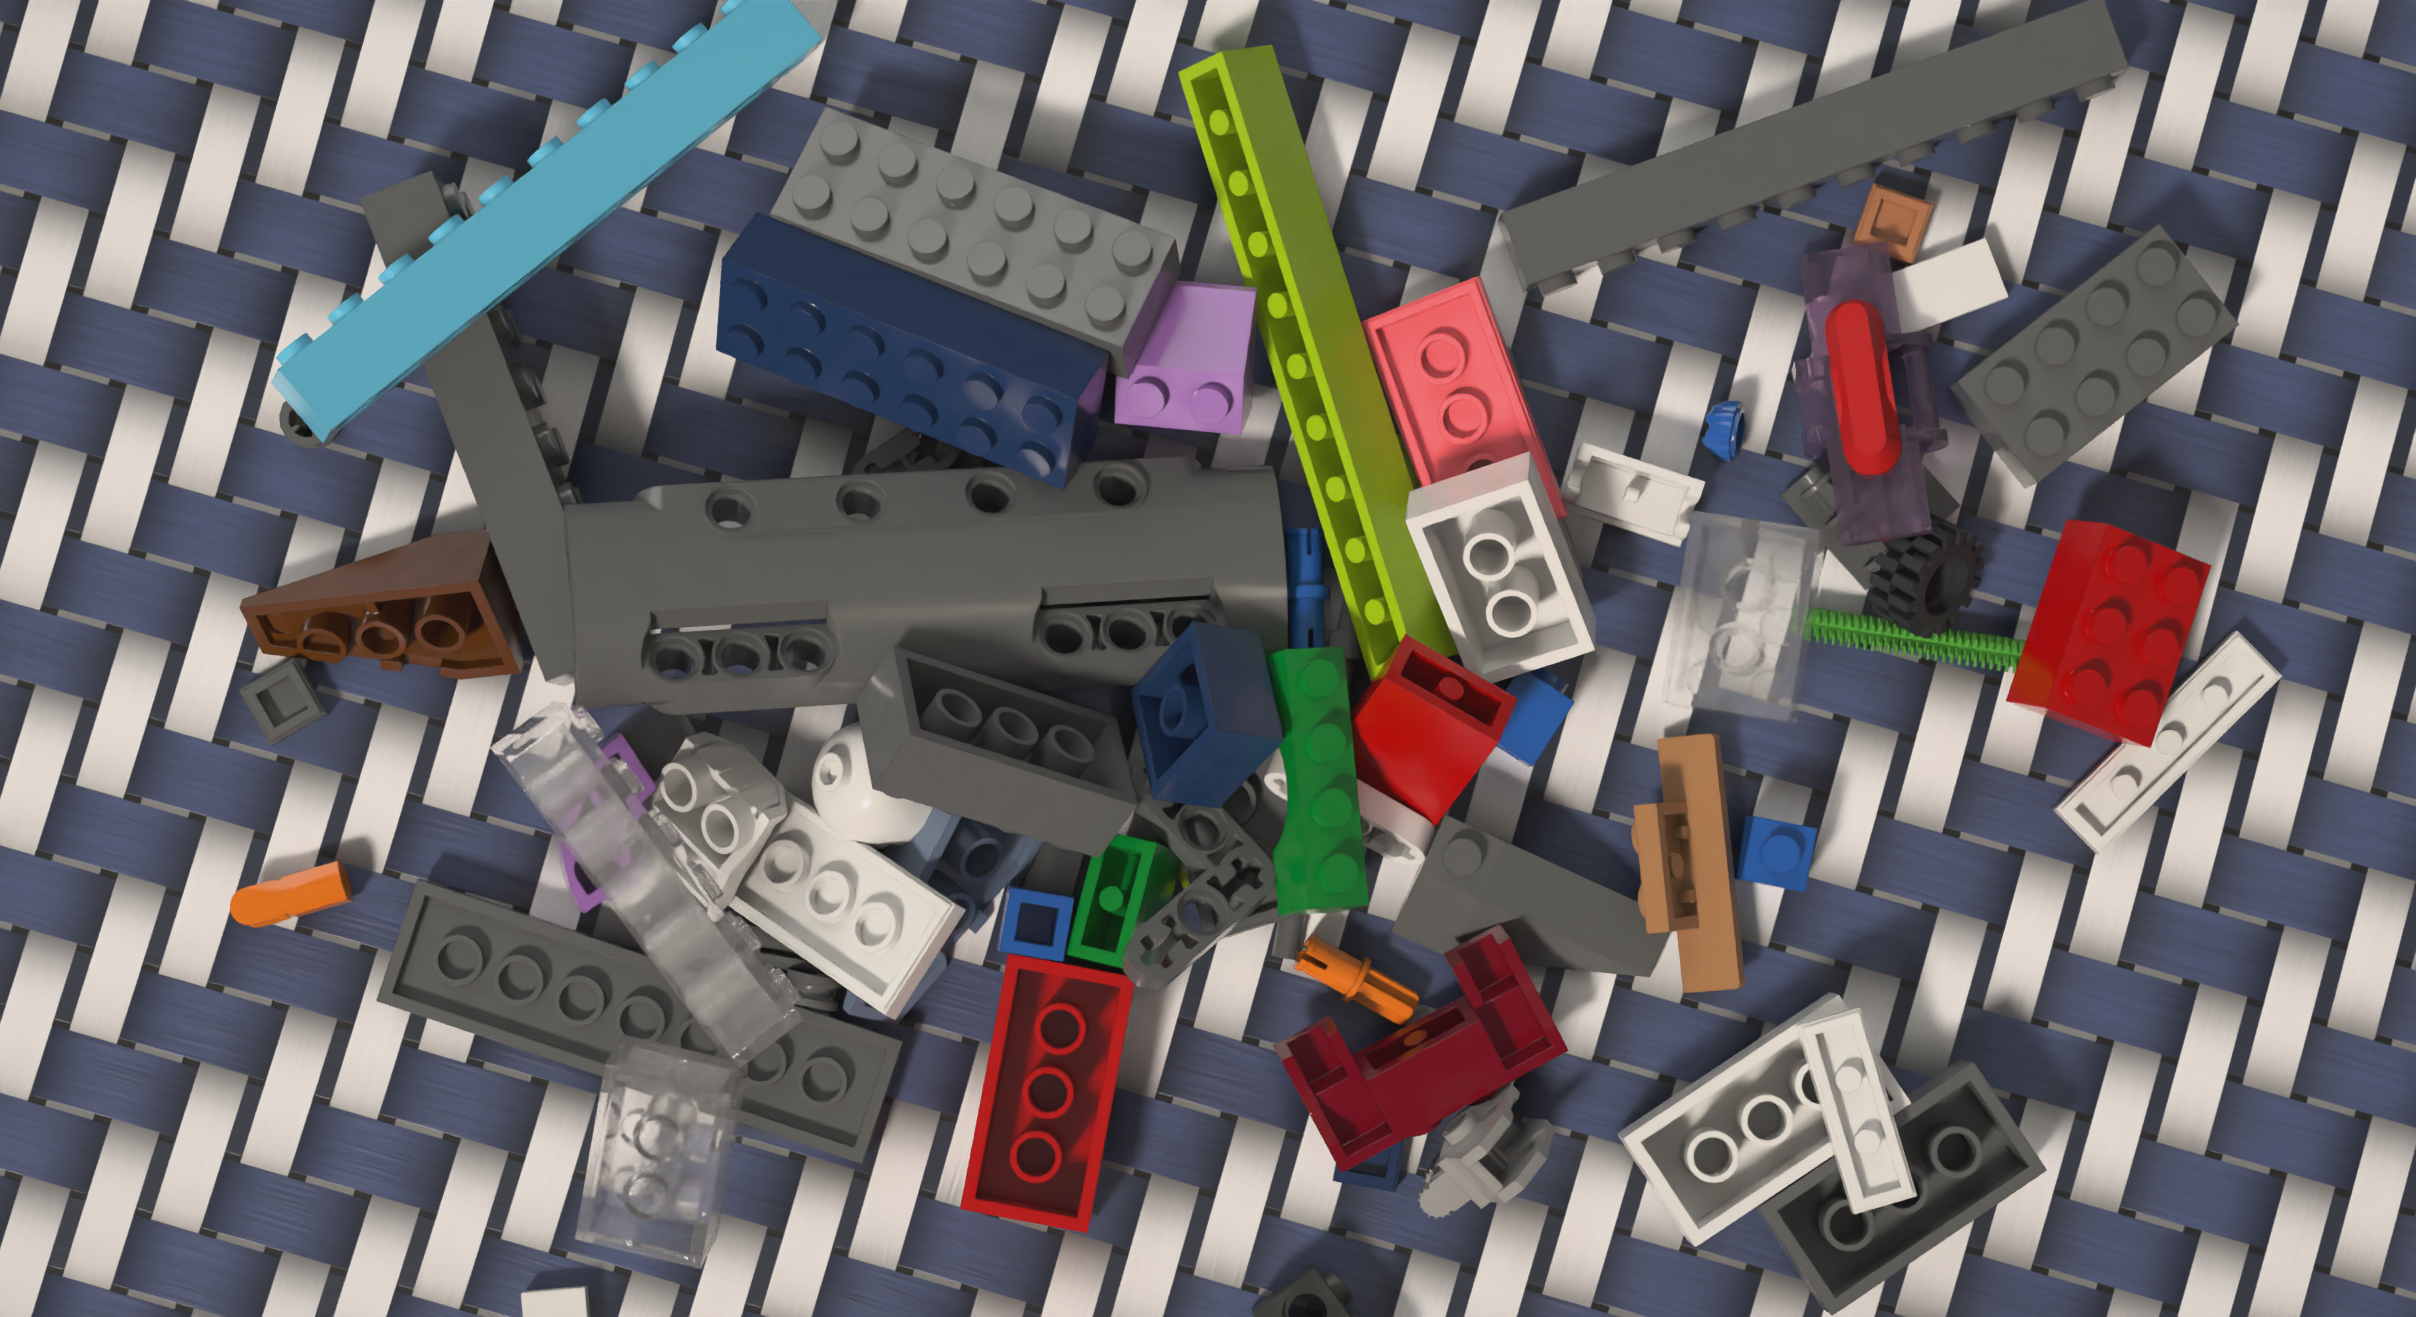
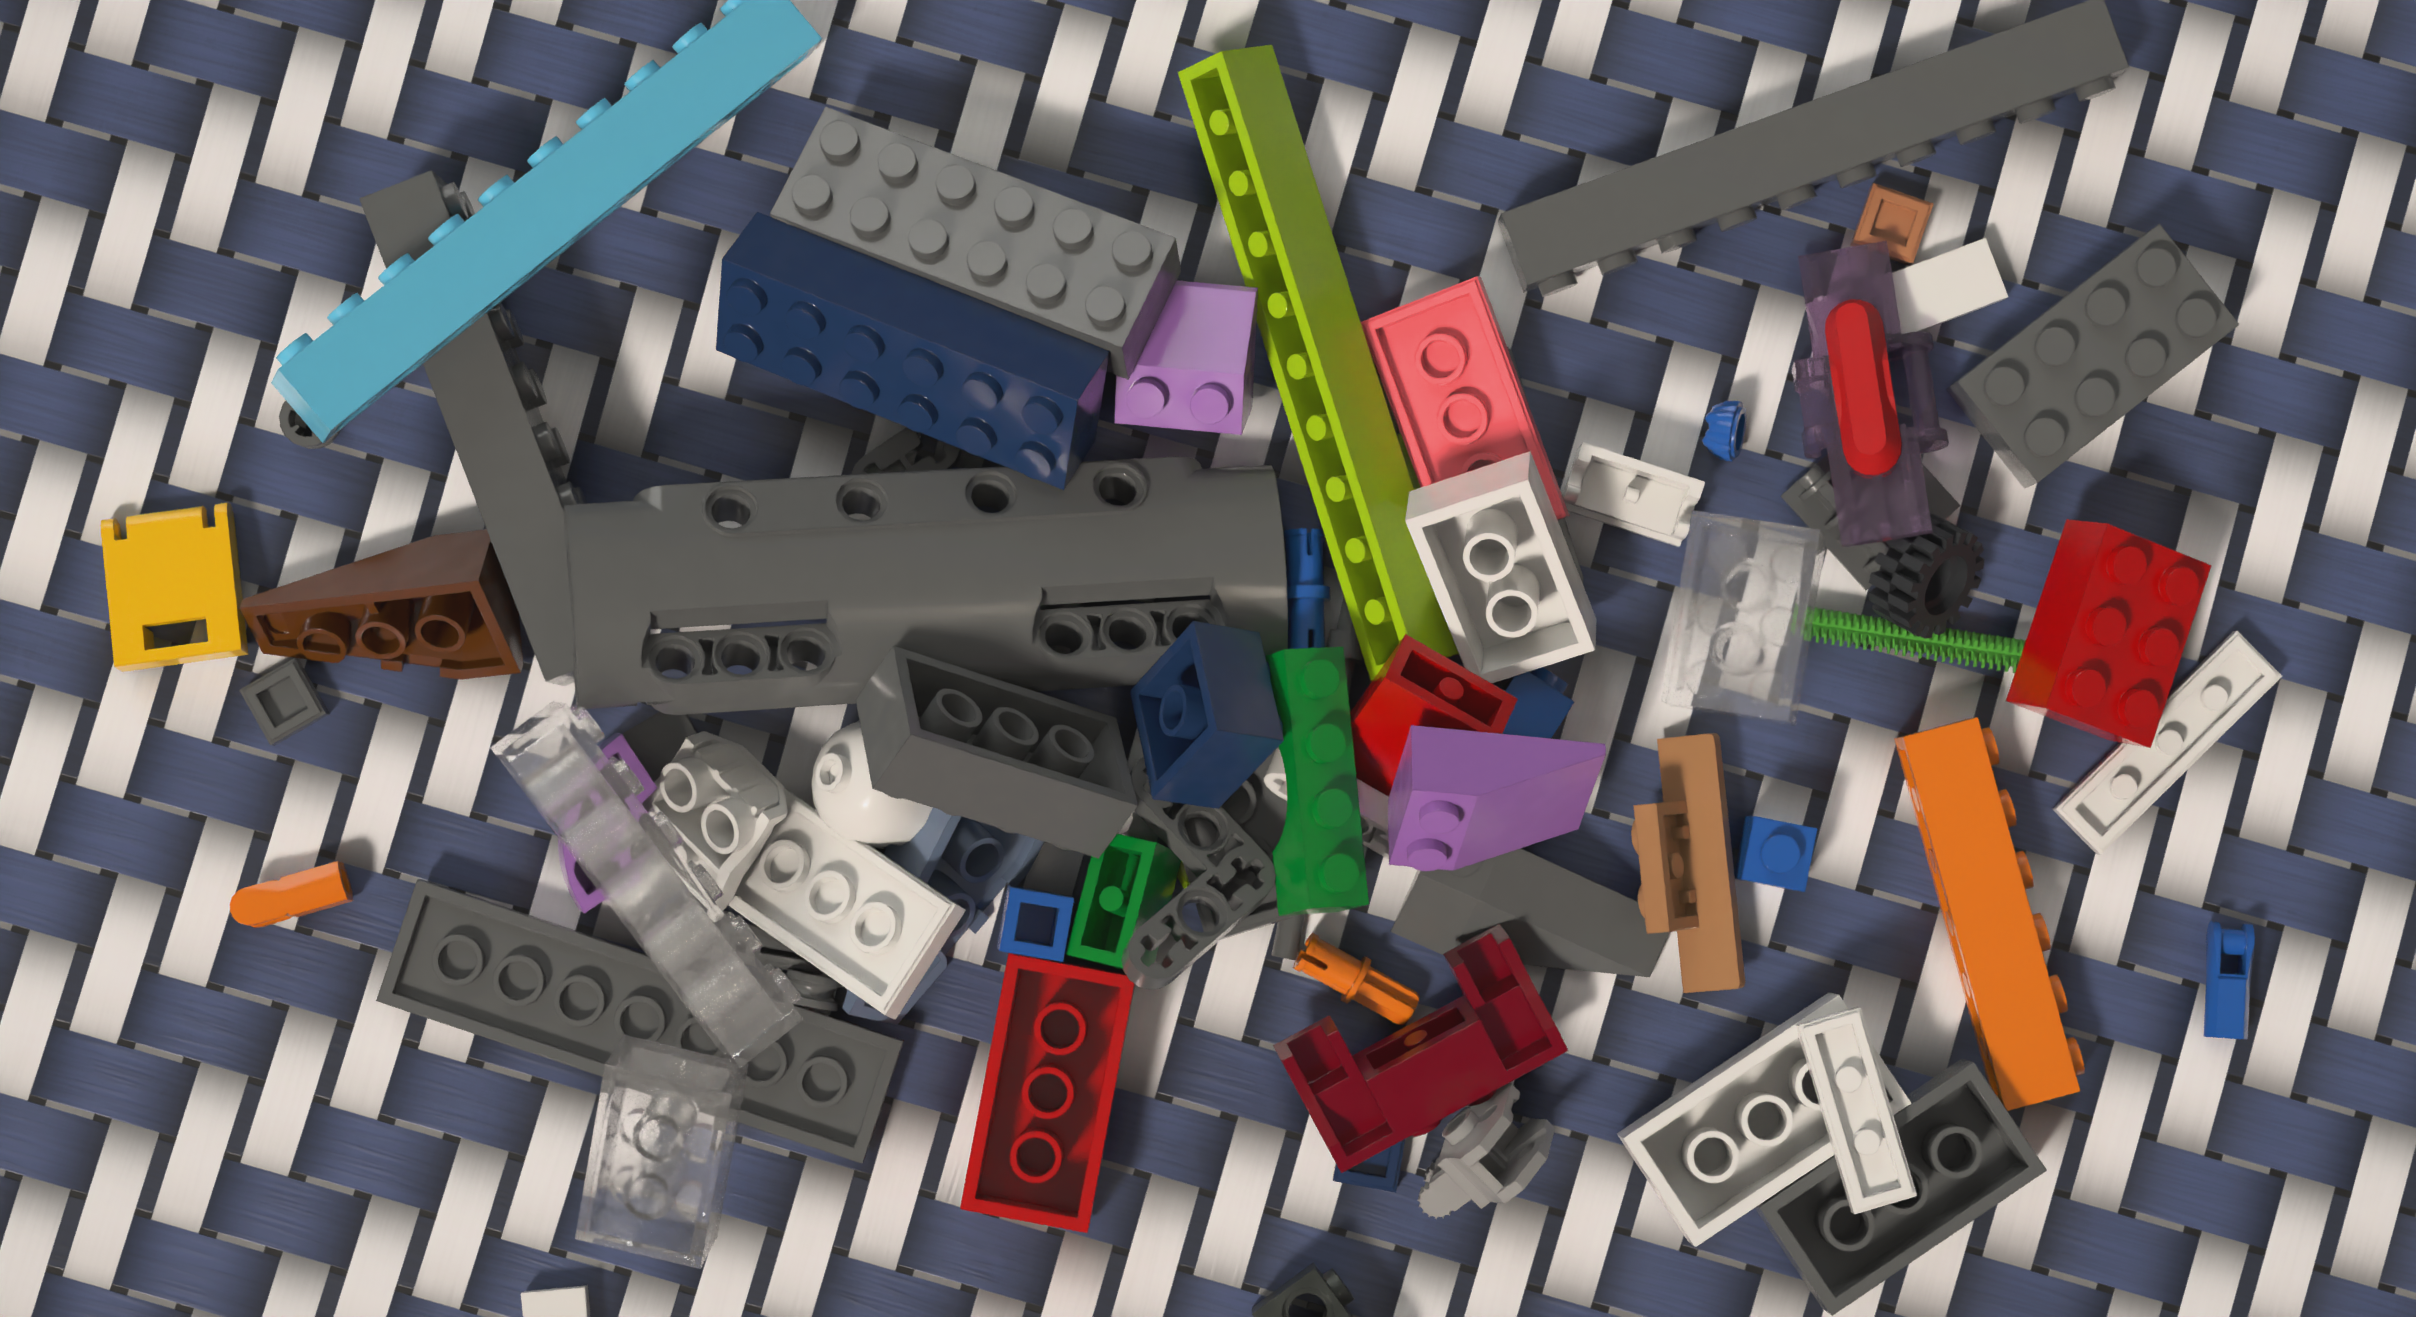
none -> yellow container [100,503,248,672]
none -> medium lavender slope [1388,725,1606,871]
none -> orange brick [1894,717,2085,1111]
none -> blue bar [2203,921,2255,1039]

